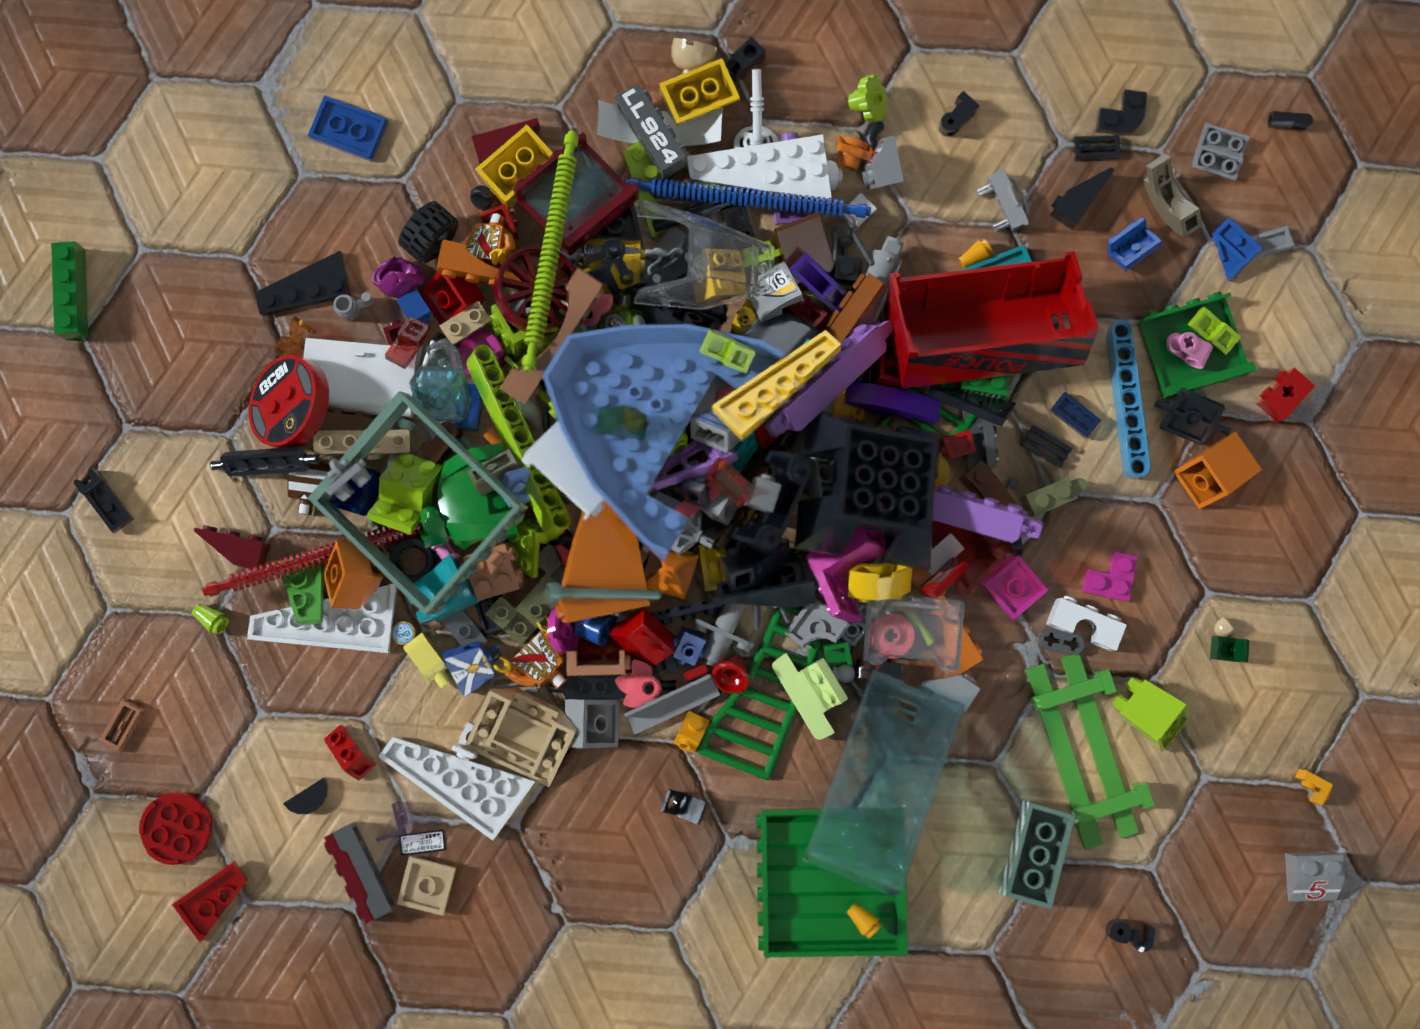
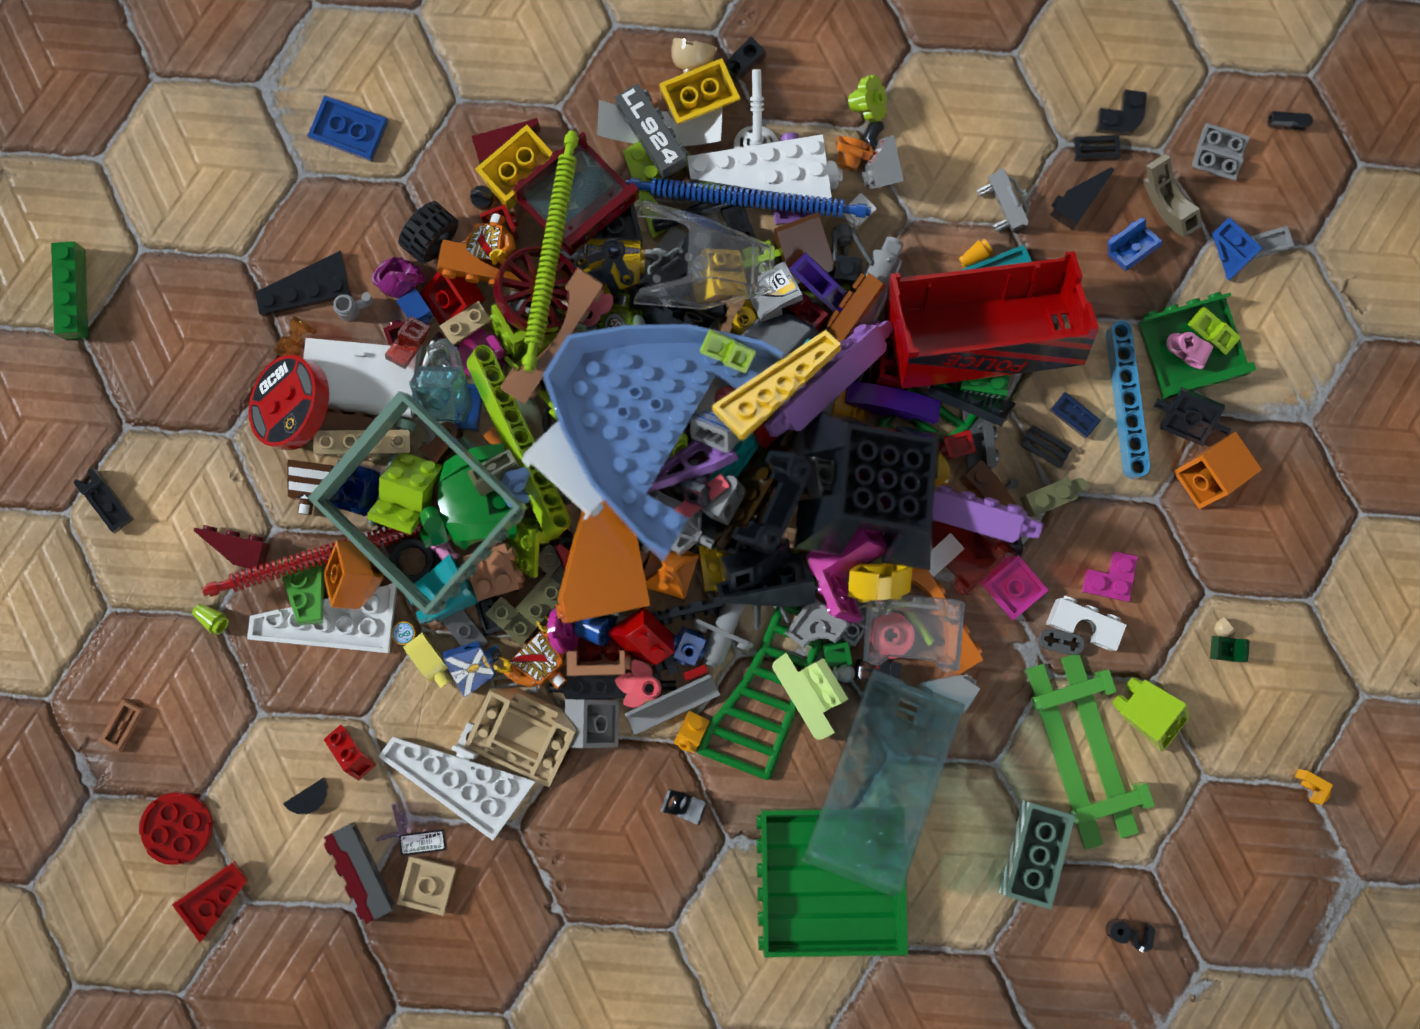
black plate [210,446,321,476] -> none
light grey hips [325,458,371,502] -> none
sand green piece [546,583,662,603] -> none
clear green slope [596,405,648,440] -> none
clear red tile [705,457,756,507] -> none
red hat [712,655,750,694] -> none
light grey brick [745,474,781,513] -> none
light orange cone [846,902,882,938] -> none
red tile [920,557,969,598] -> none
black leg [938,91,980,137] -> none
red brick [1256,367,1315,423] -> none
light grey slope [1285,852,1345,902] -> none

